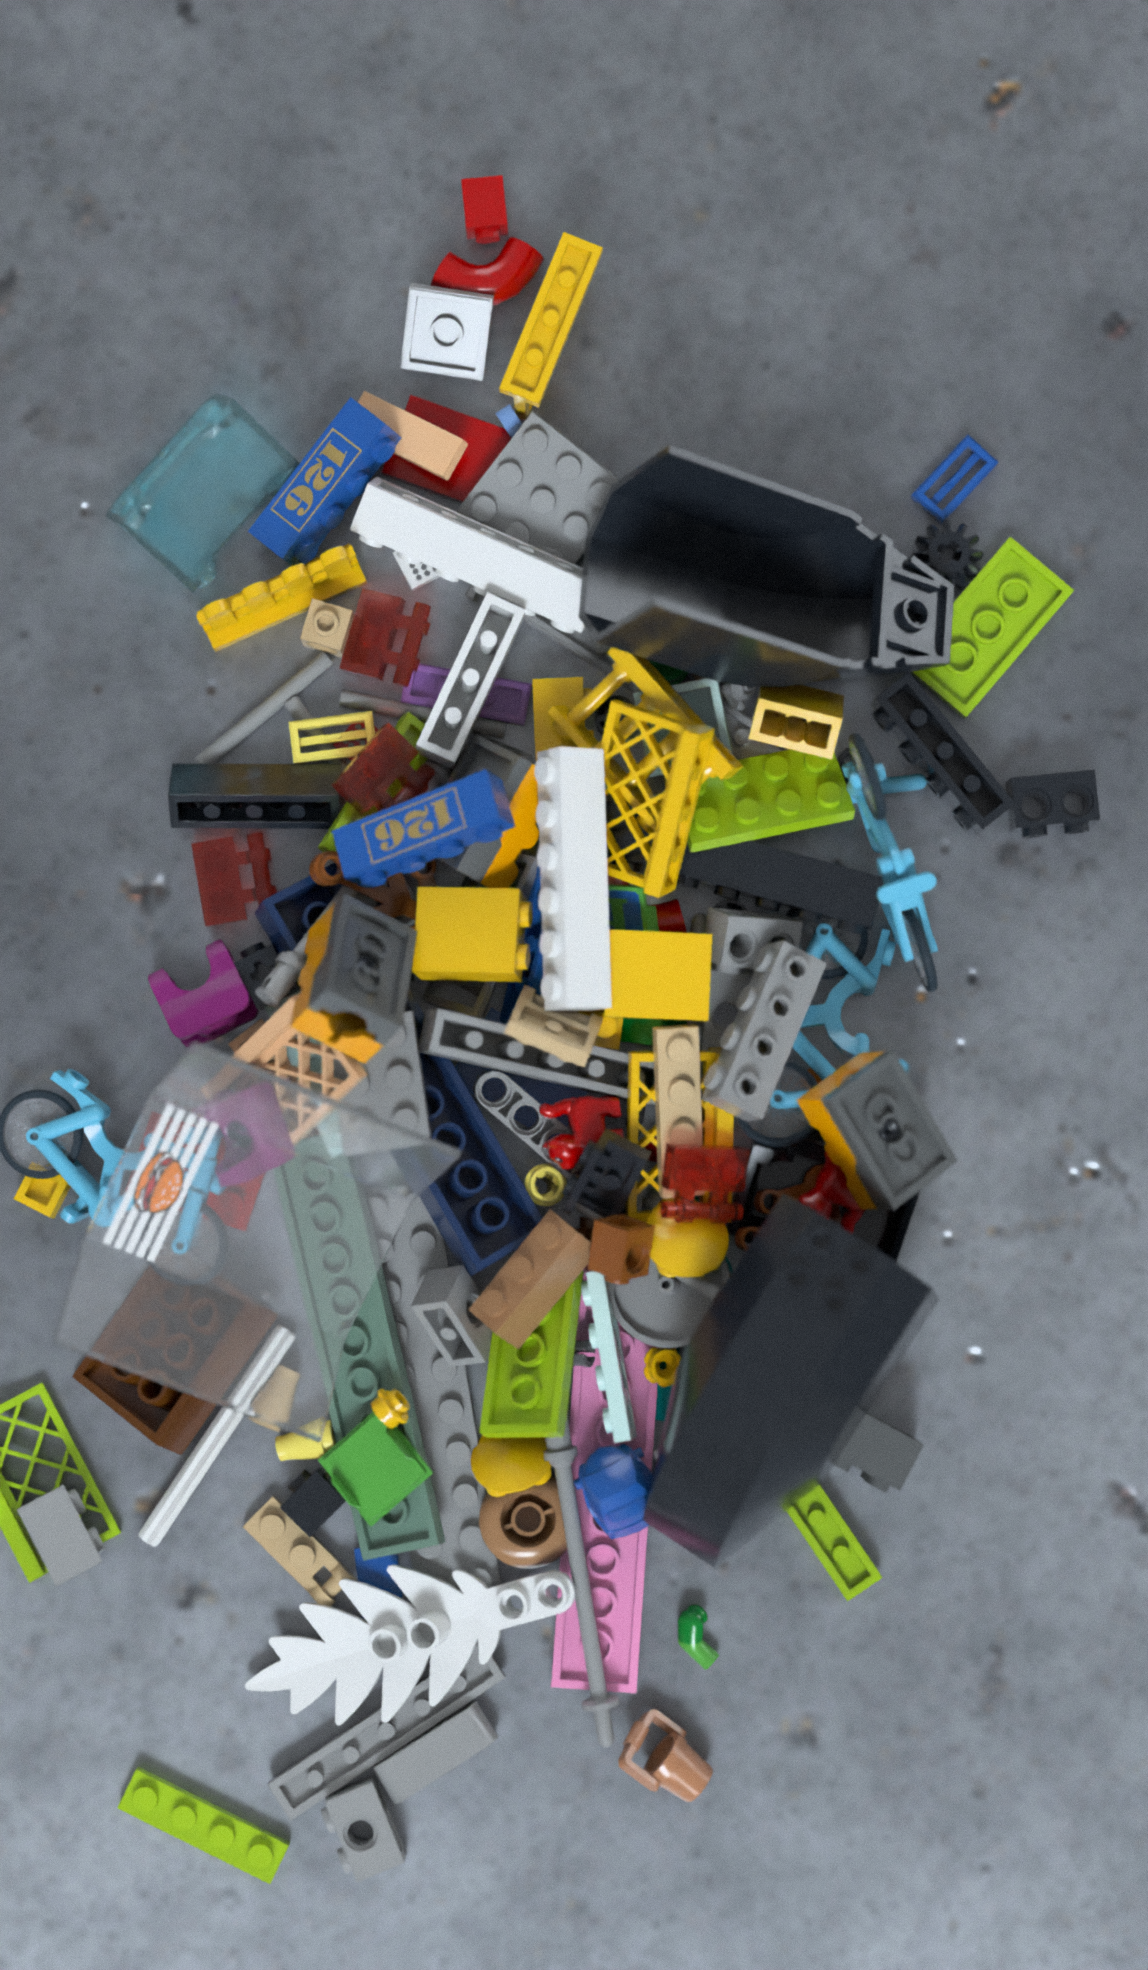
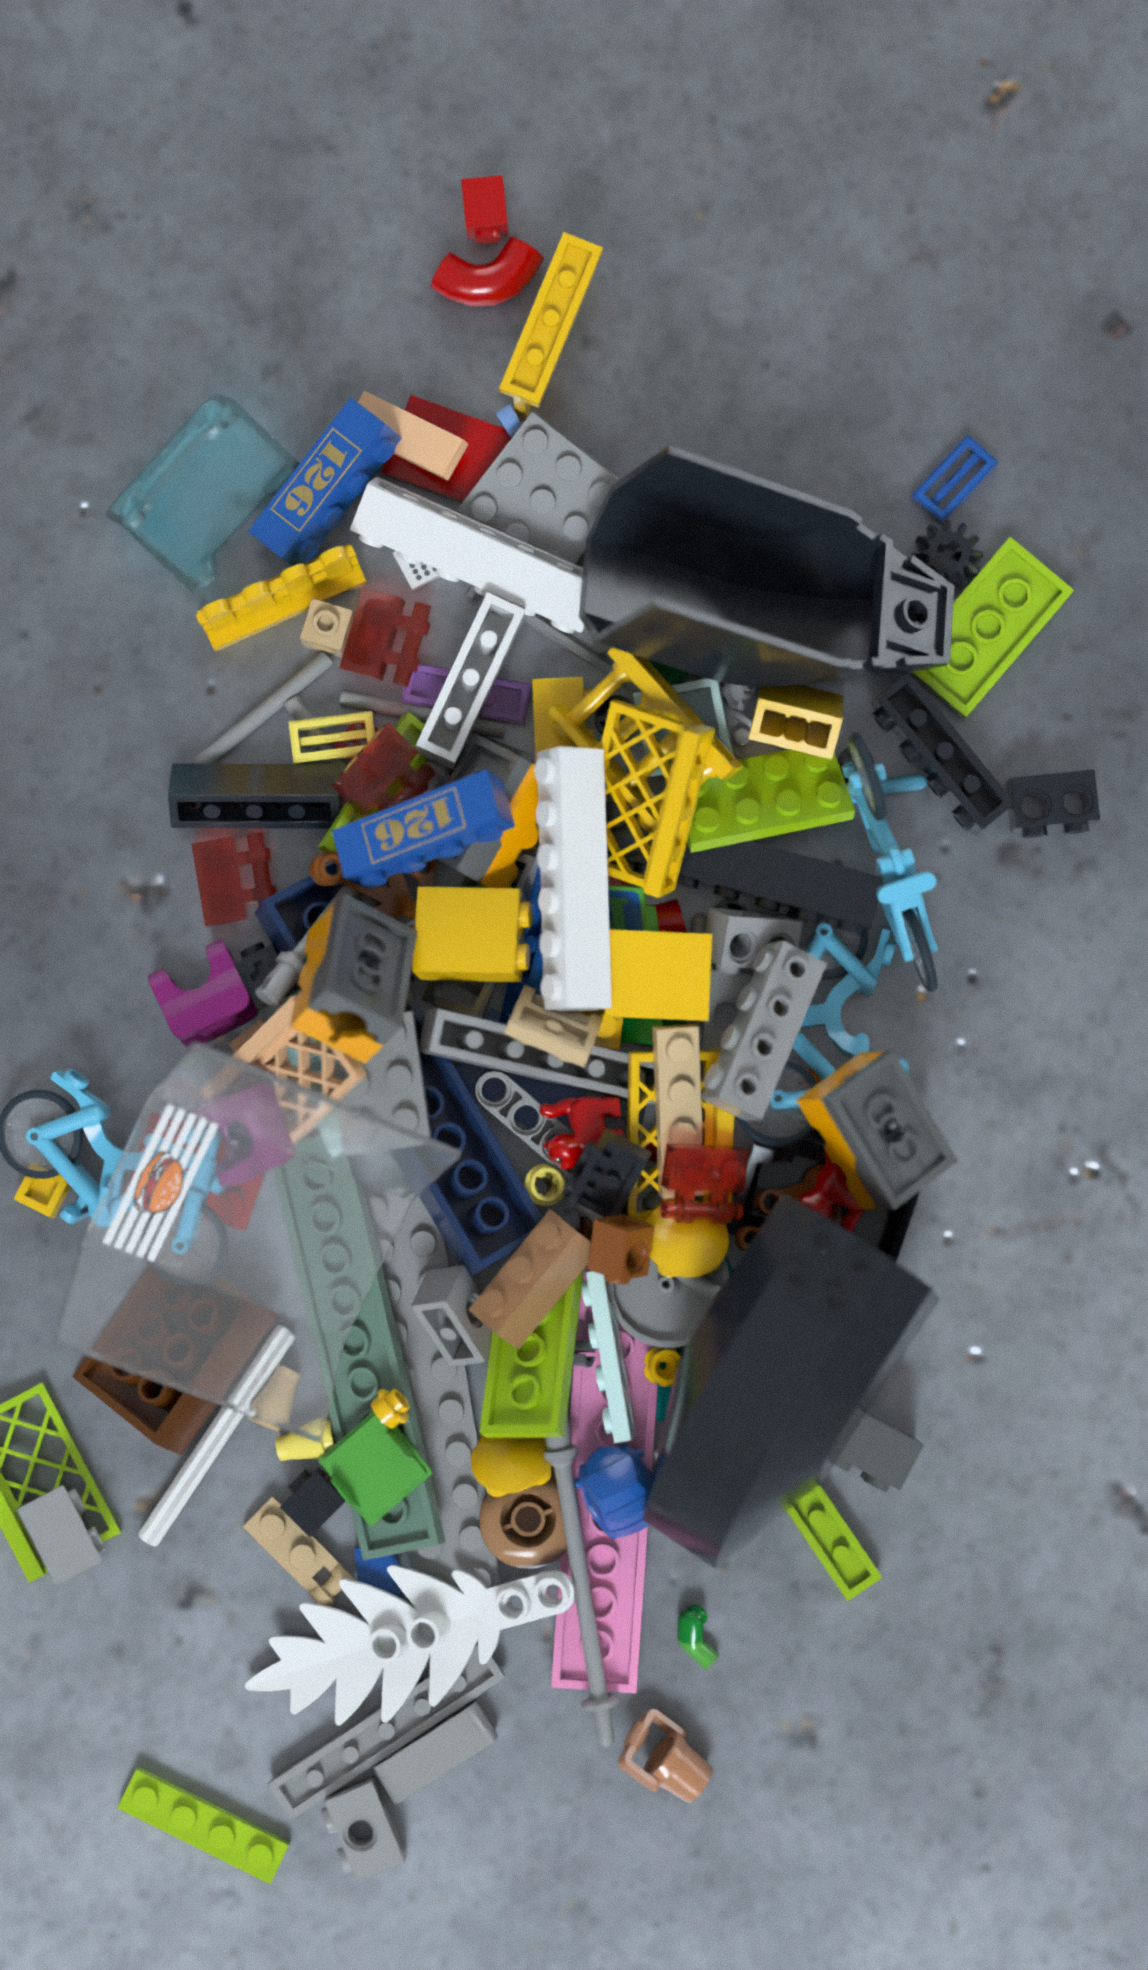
tile [400,283,494,381] -> none

